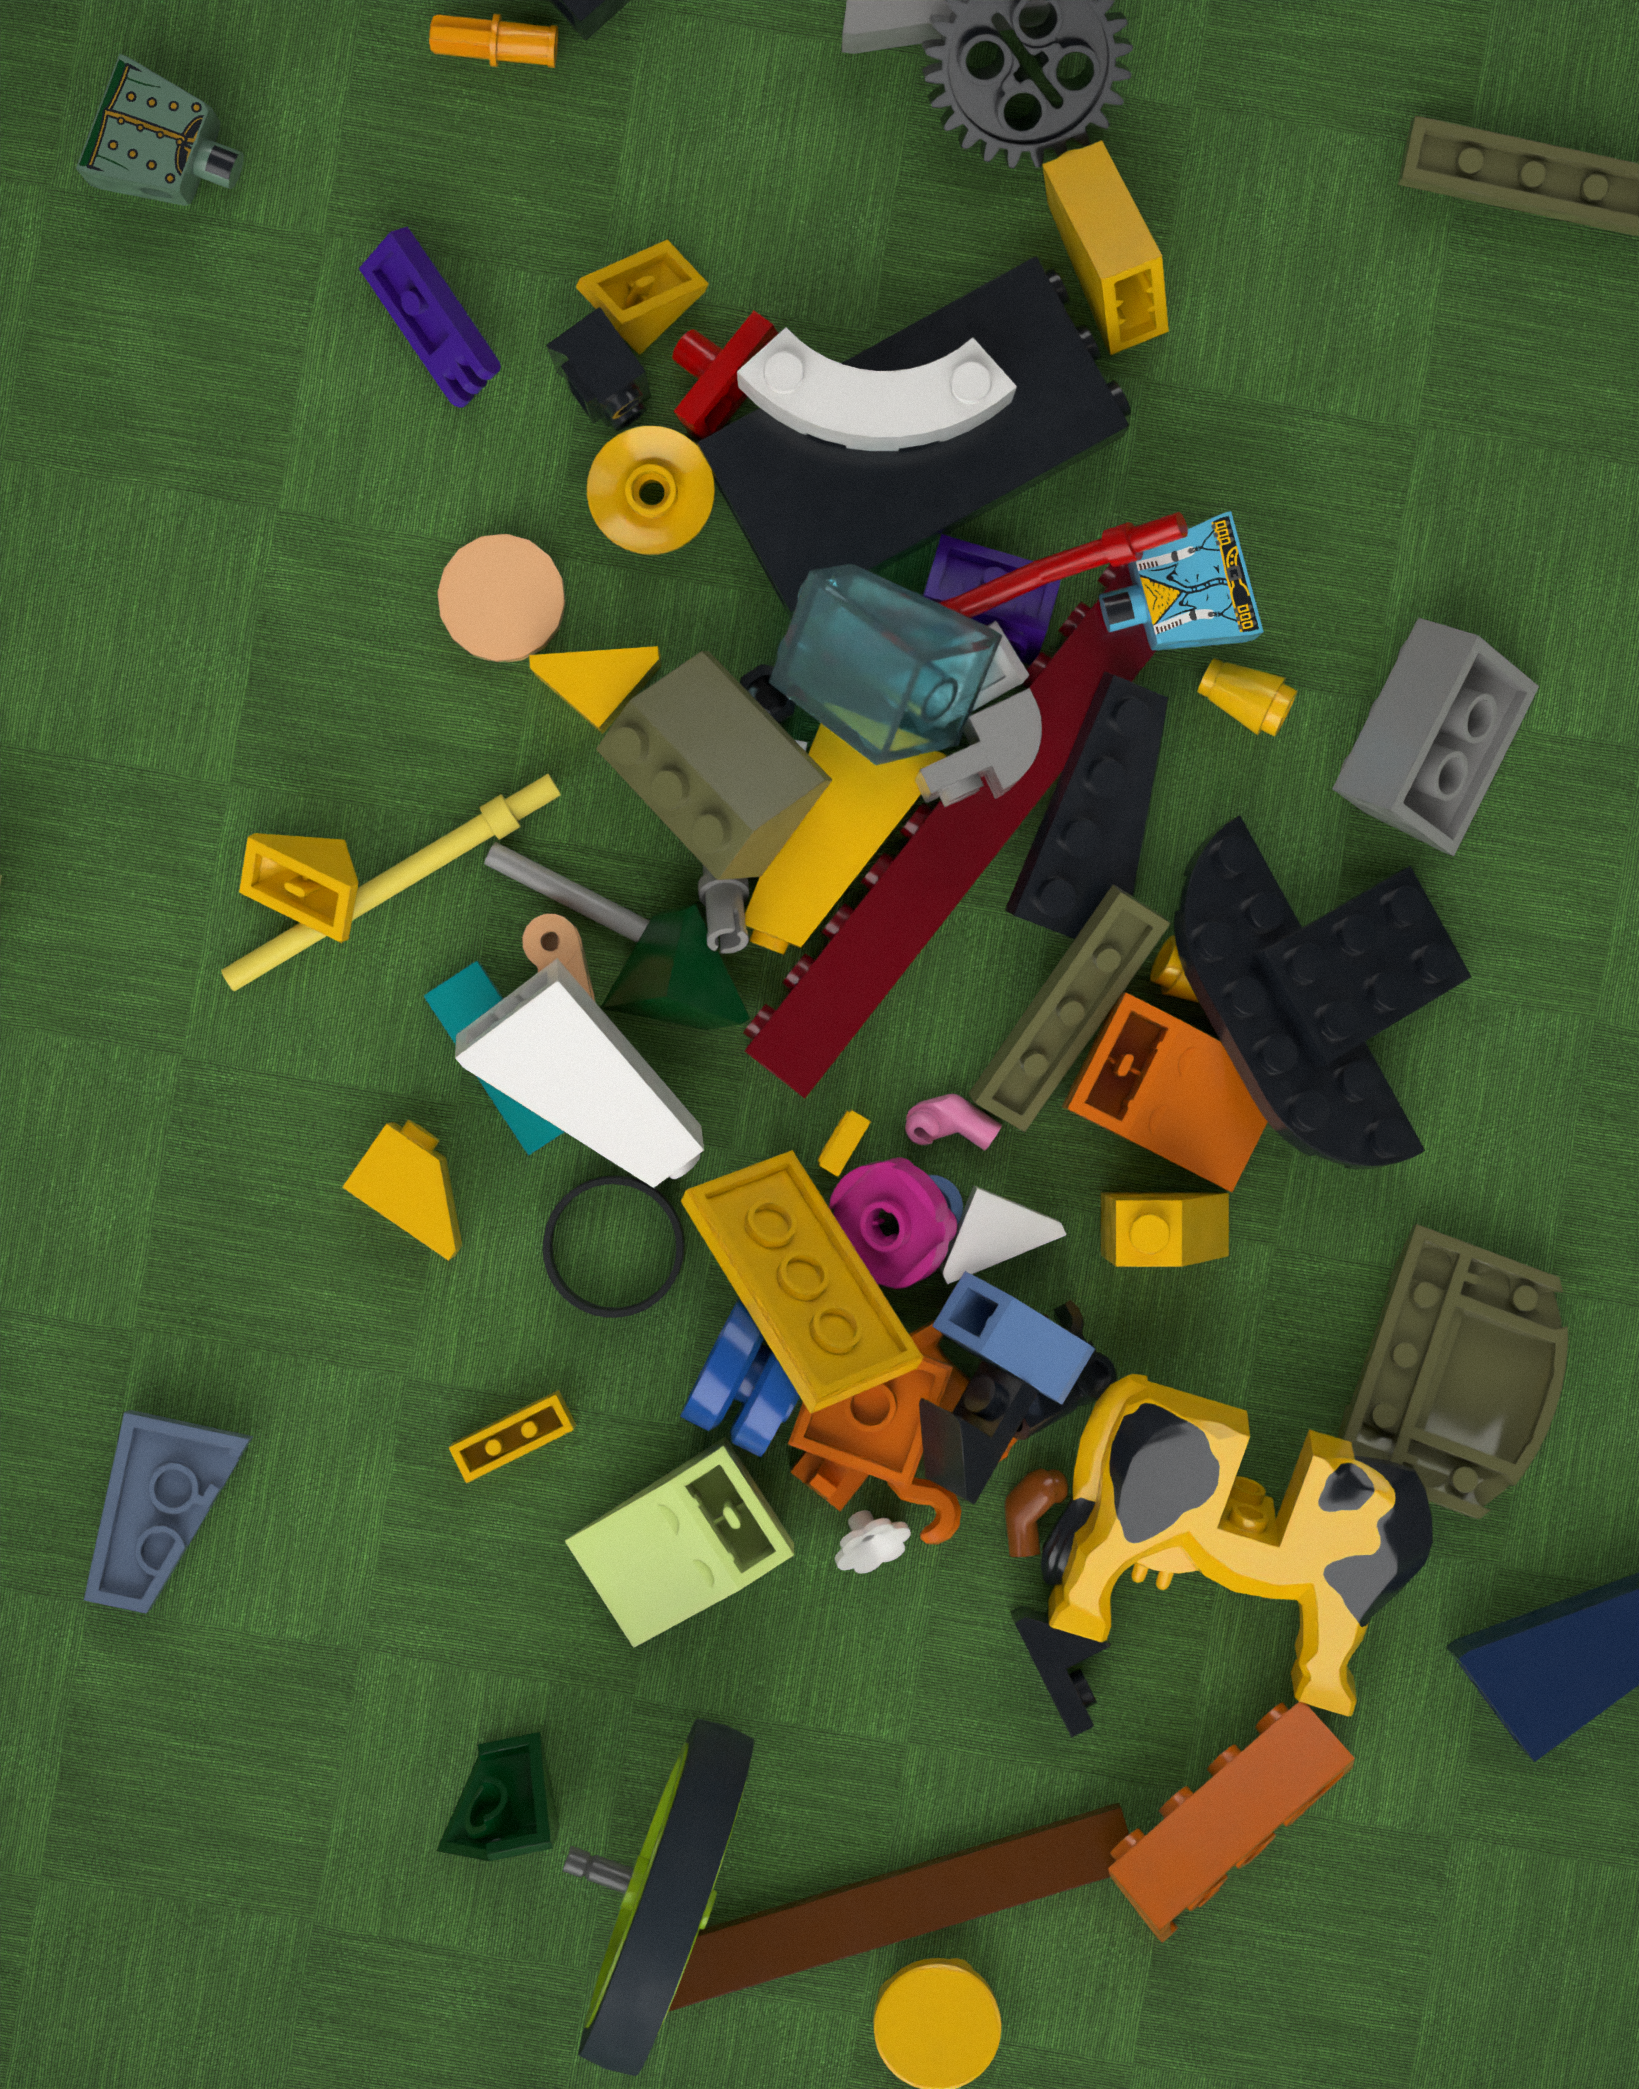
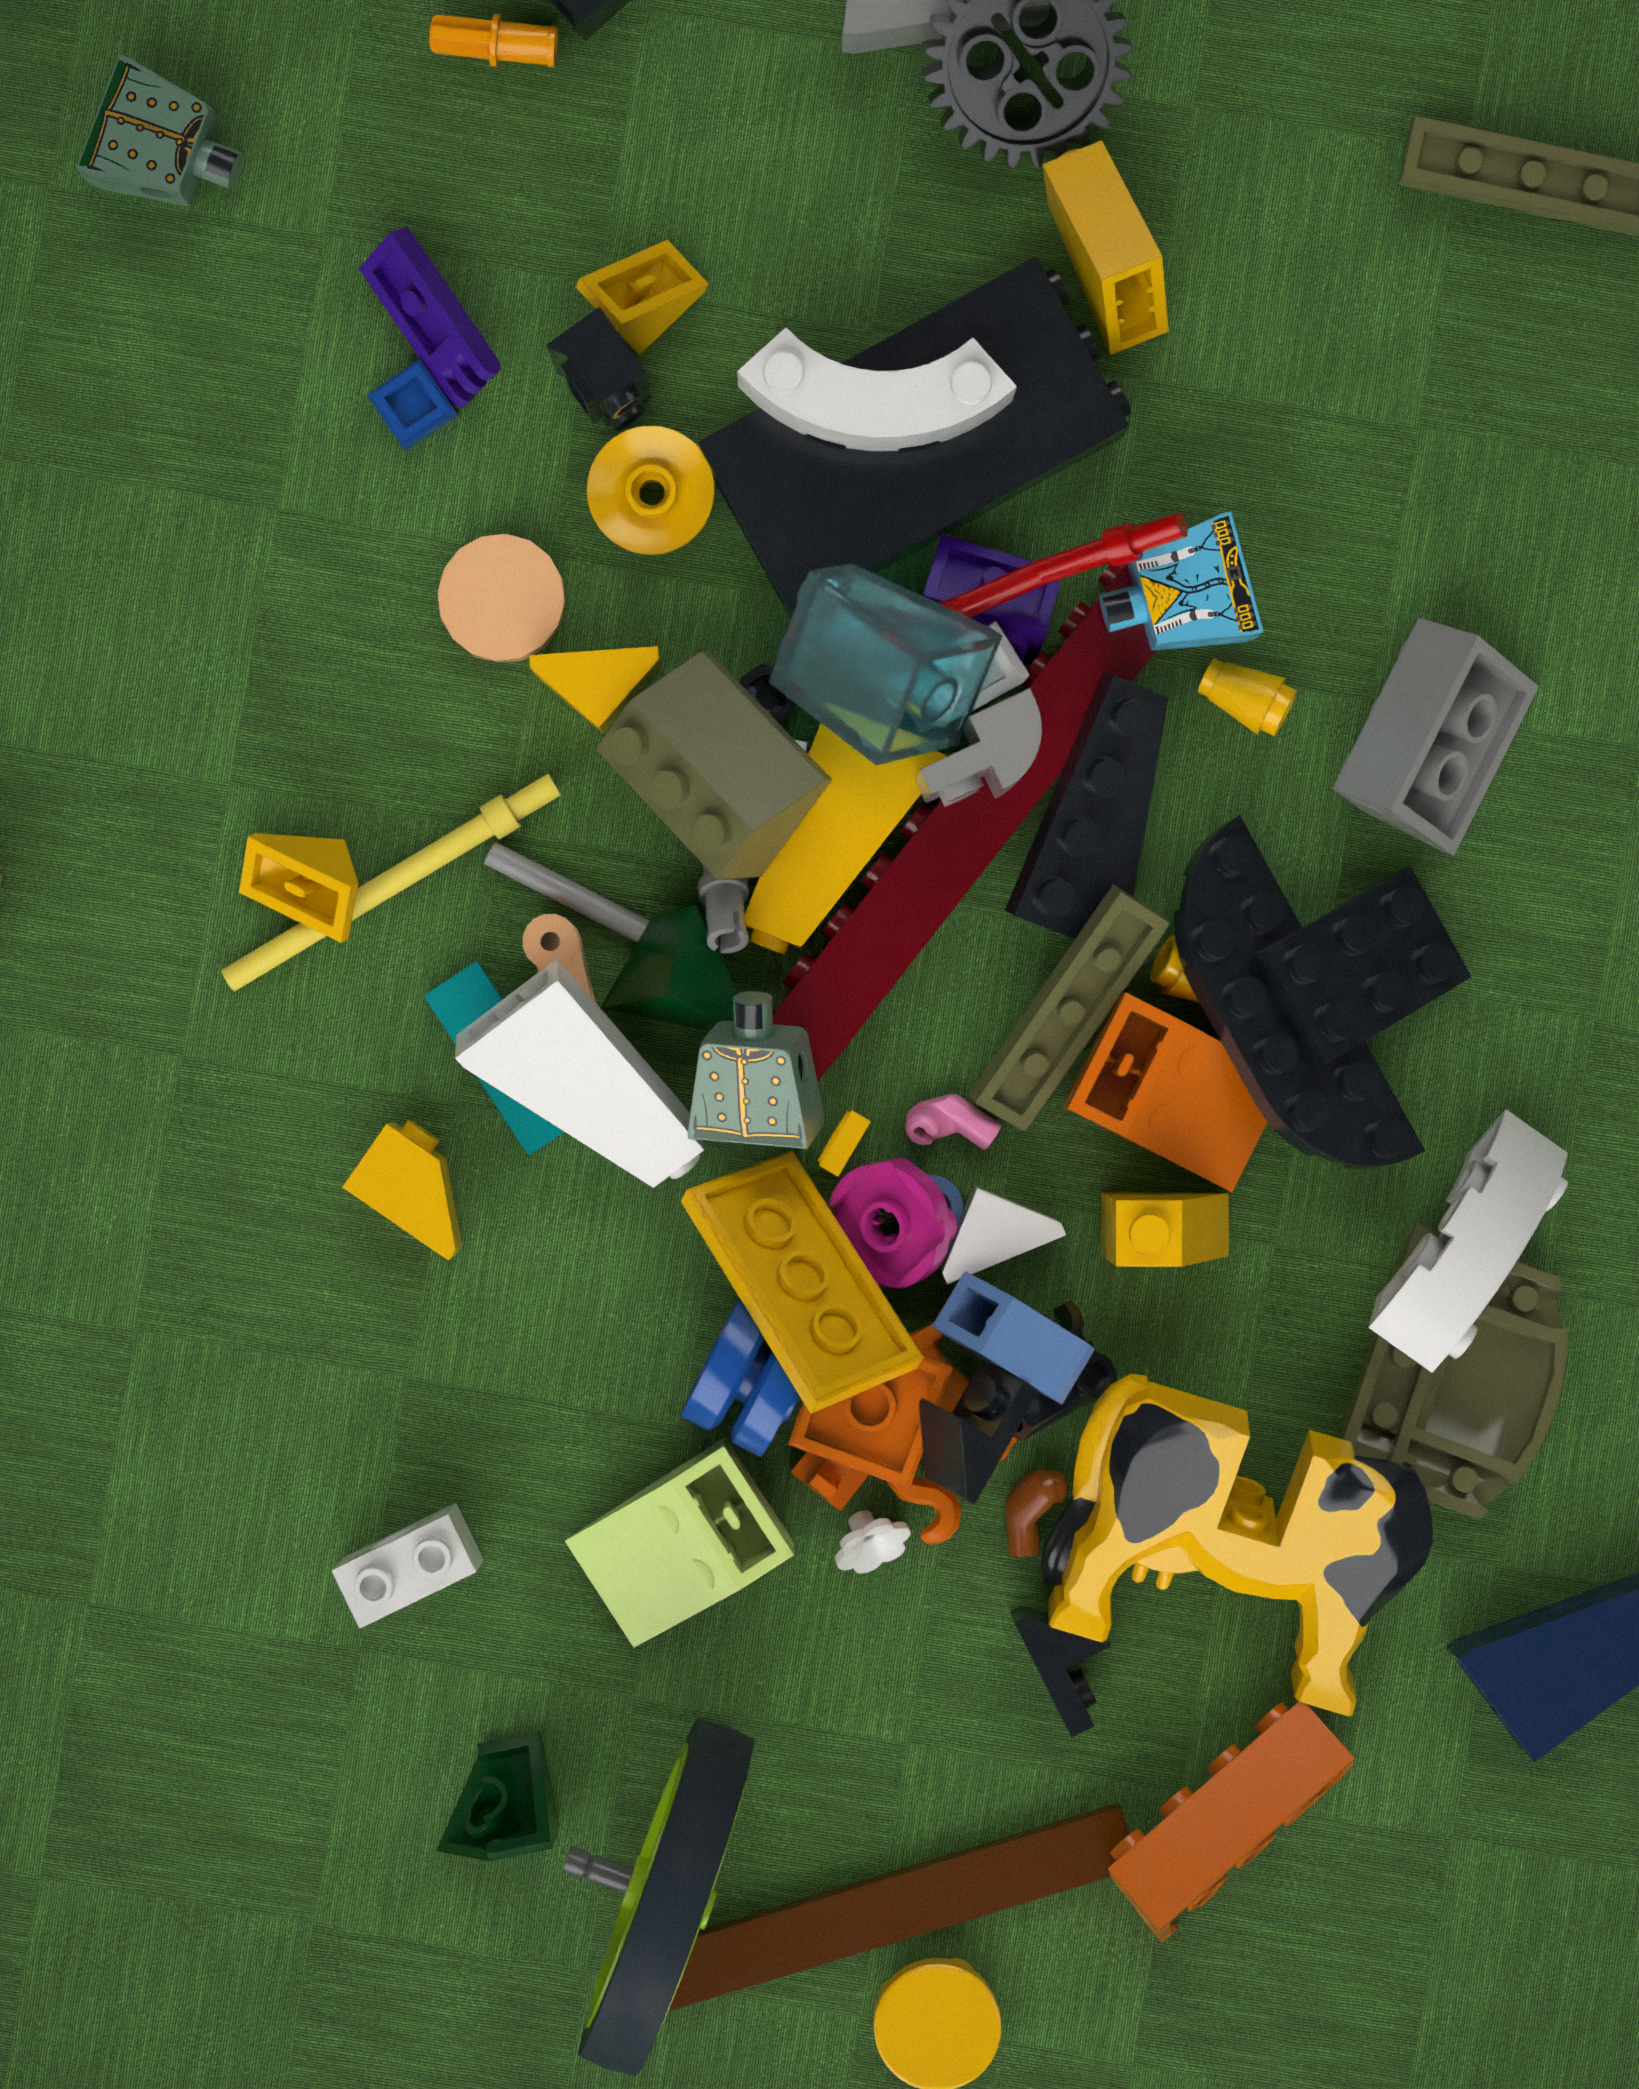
sand blue wing [84,1410,254,1614] -> none
yellow piece [449,1390,576,1483] -> none
black tyre [542,1175,685,1318] -> none
red tile [672,310,778,441] -> none
none -> white brick [331,1503,484,1629]
none -> blue tile [367,359,458,451]
none -> sand green torso [688,991,824,1149]
none -> white brick [1369,1109,1568,1373]

